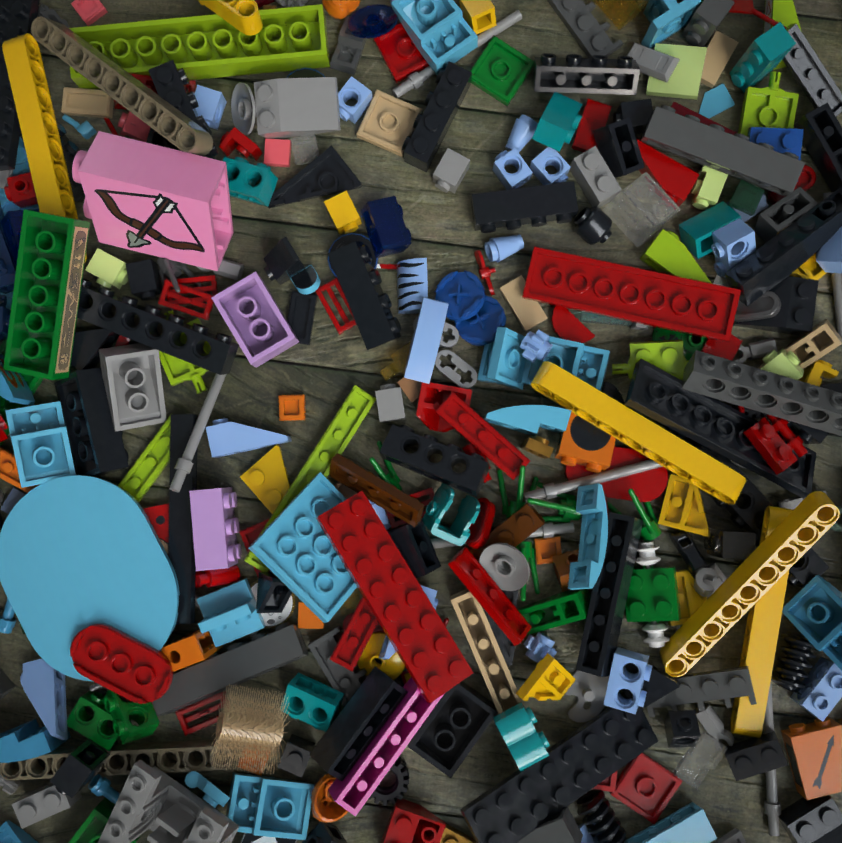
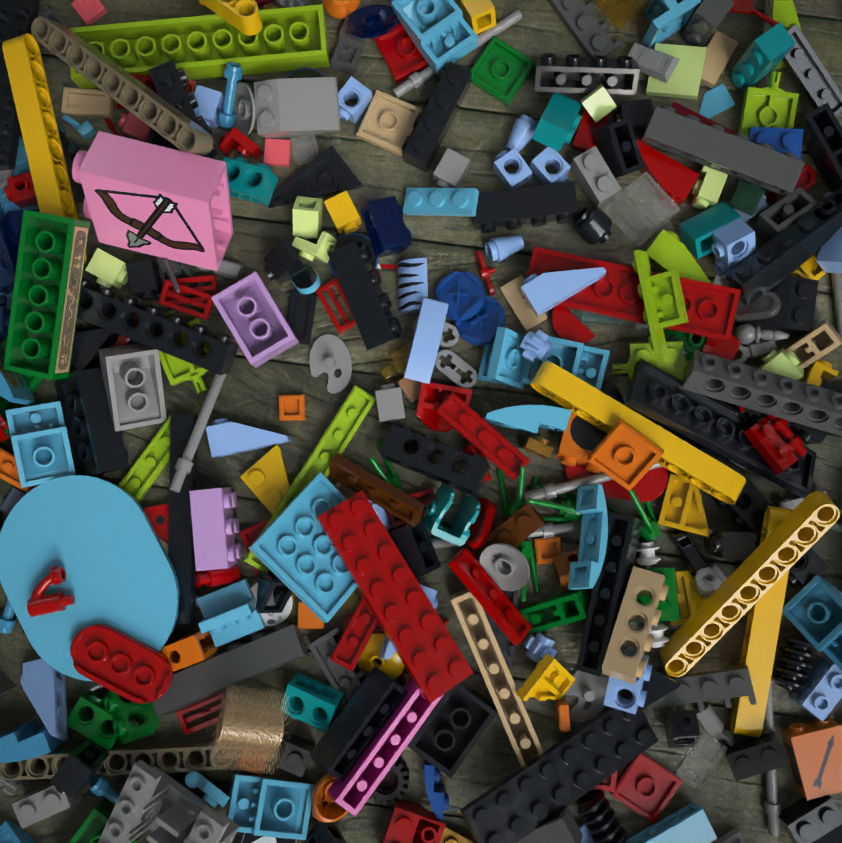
teal brick [493,702,550,771] -> none
none -> red plant [27,565,75,617]
none -> dark azure bar [218,62,242,128]
none -> yellowish green brick [292,196,323,239]
none -> yellowish green bracket [292,231,337,263]
none -> light grey piece [309,334,352,394]
none -> medium azure plate [403,188,479,217]
none -> blue slope [424,759,449,820]
none -> light blue slope [521,267,607,317]
none -> orange tile [555,699,570,732]
none -> yellowish green tile [580,84,617,122]
none -> orange tile [587,418,664,491]
none -> tan brick [602,566,669,685]
none -> lime bracket [632,249,689,355]
none -> light grey bar [735,324,789,344]

